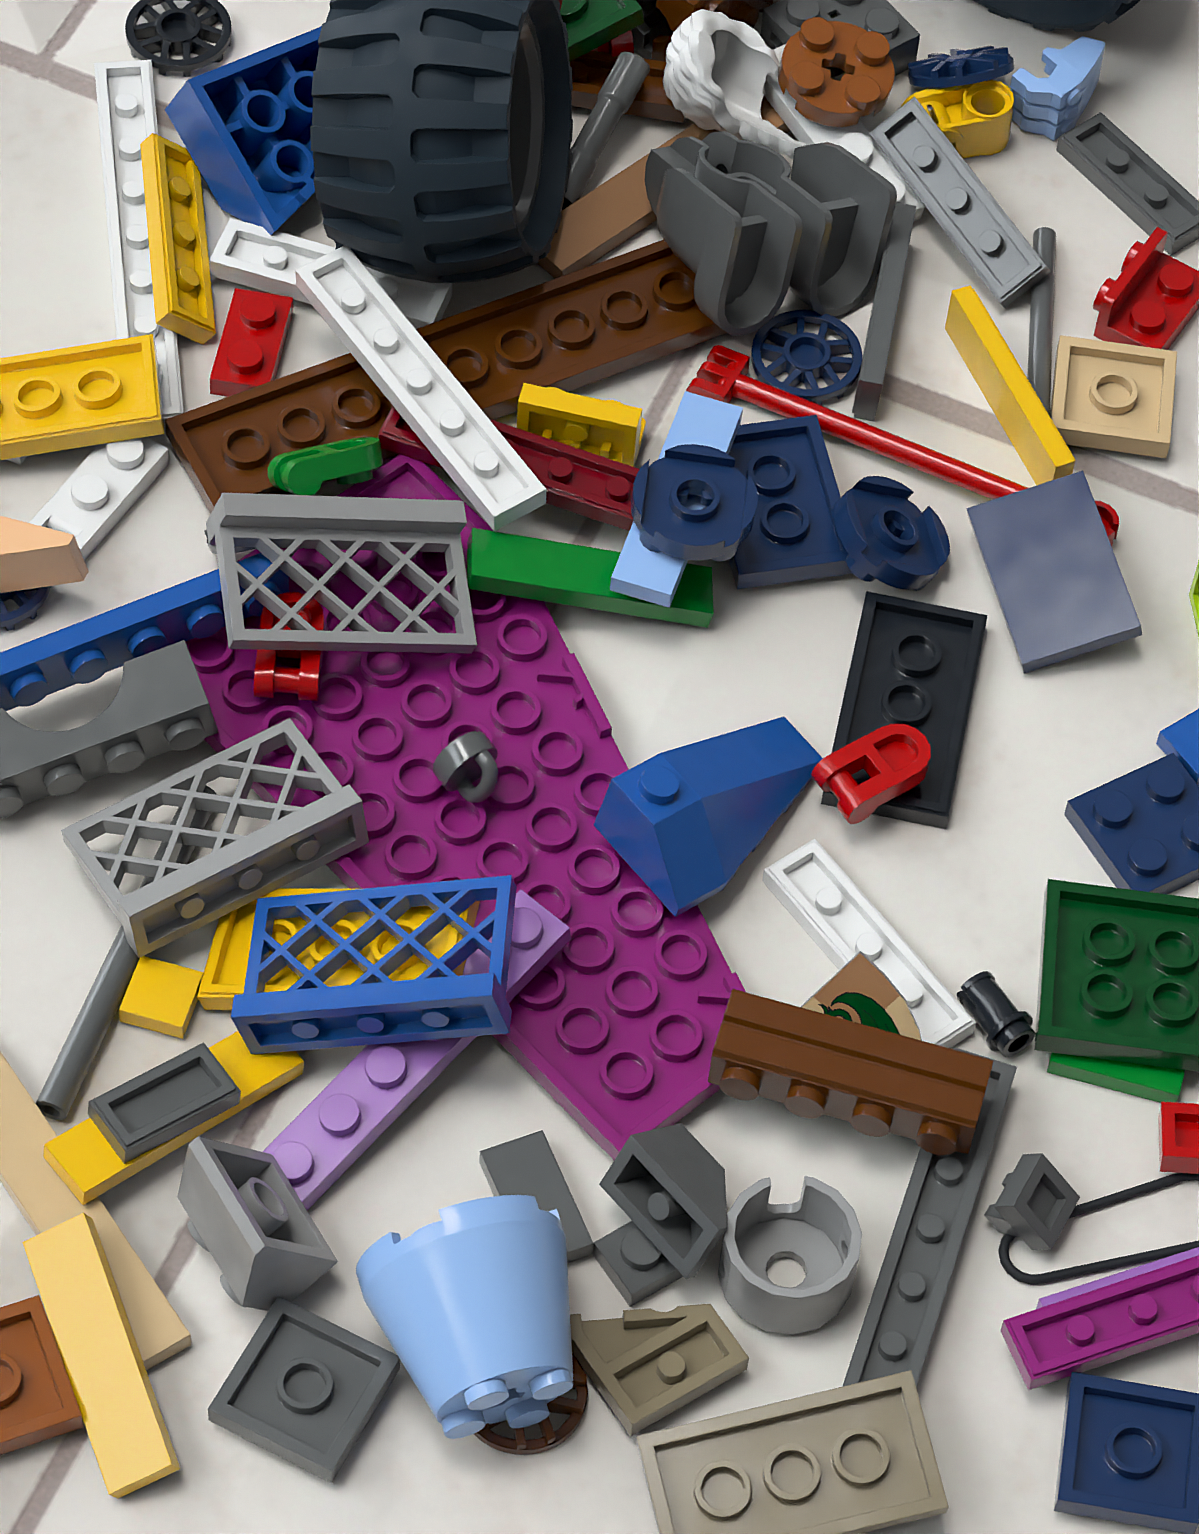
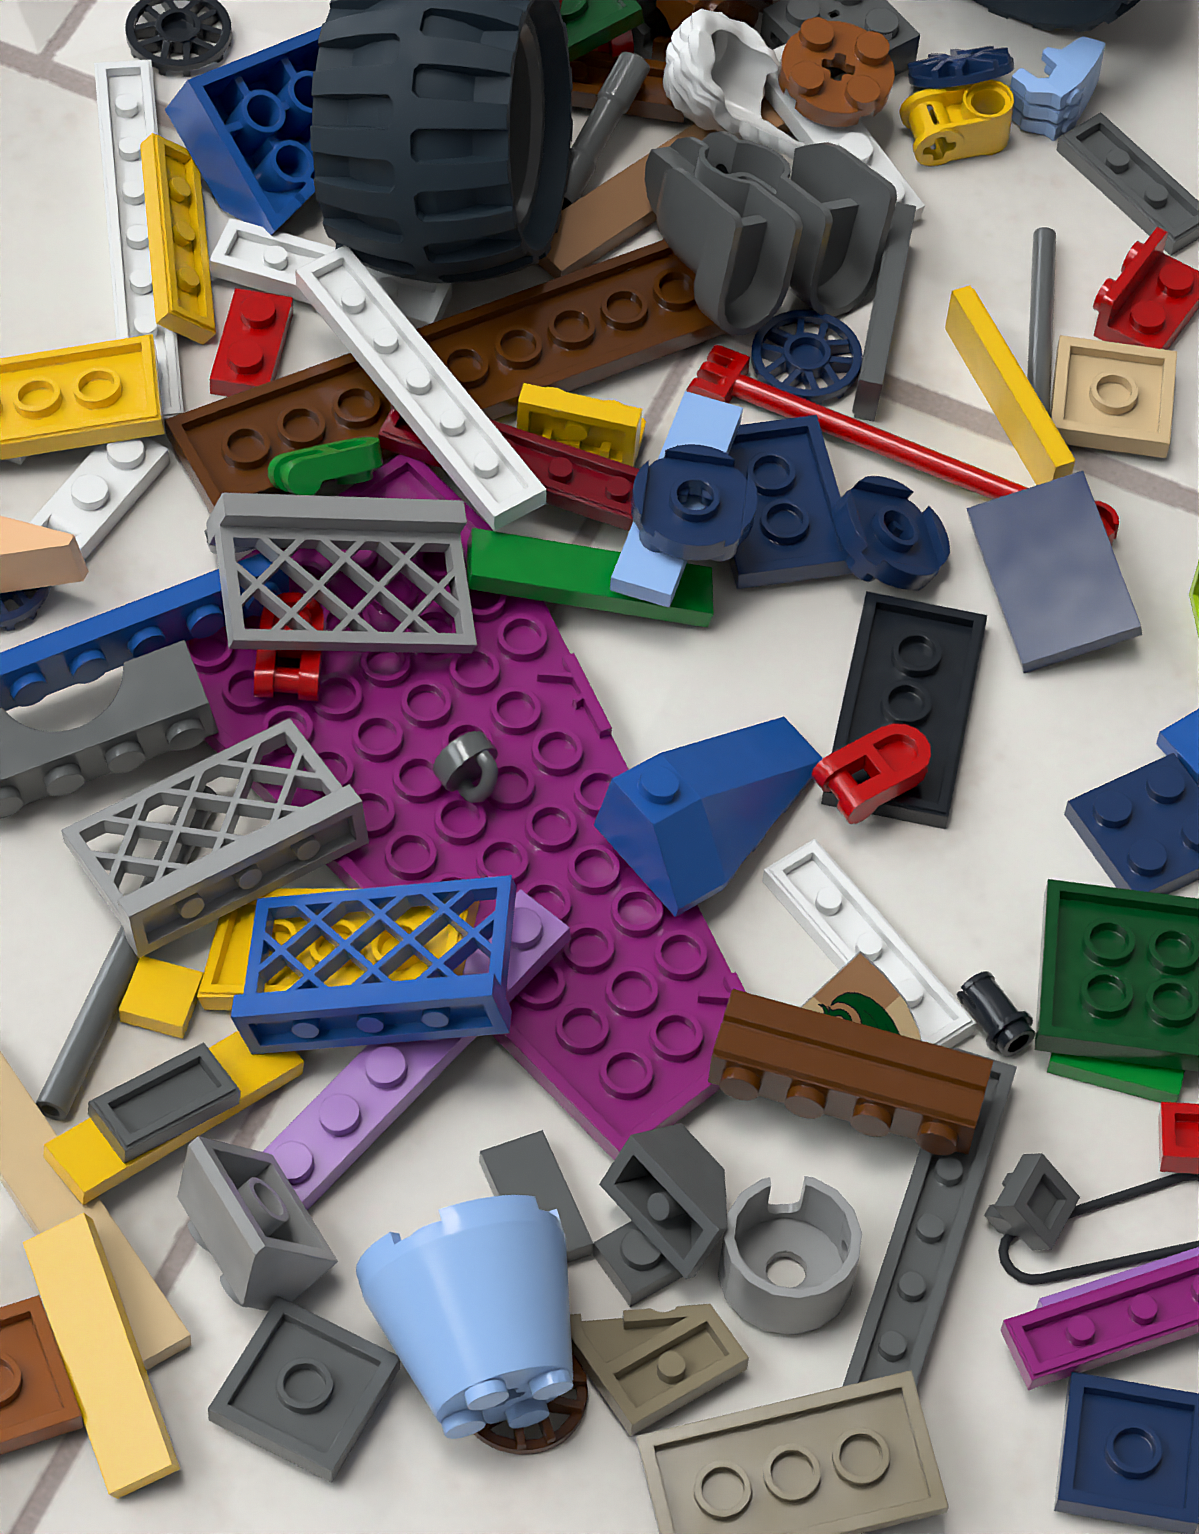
tile [870,96,1051,308] -> none

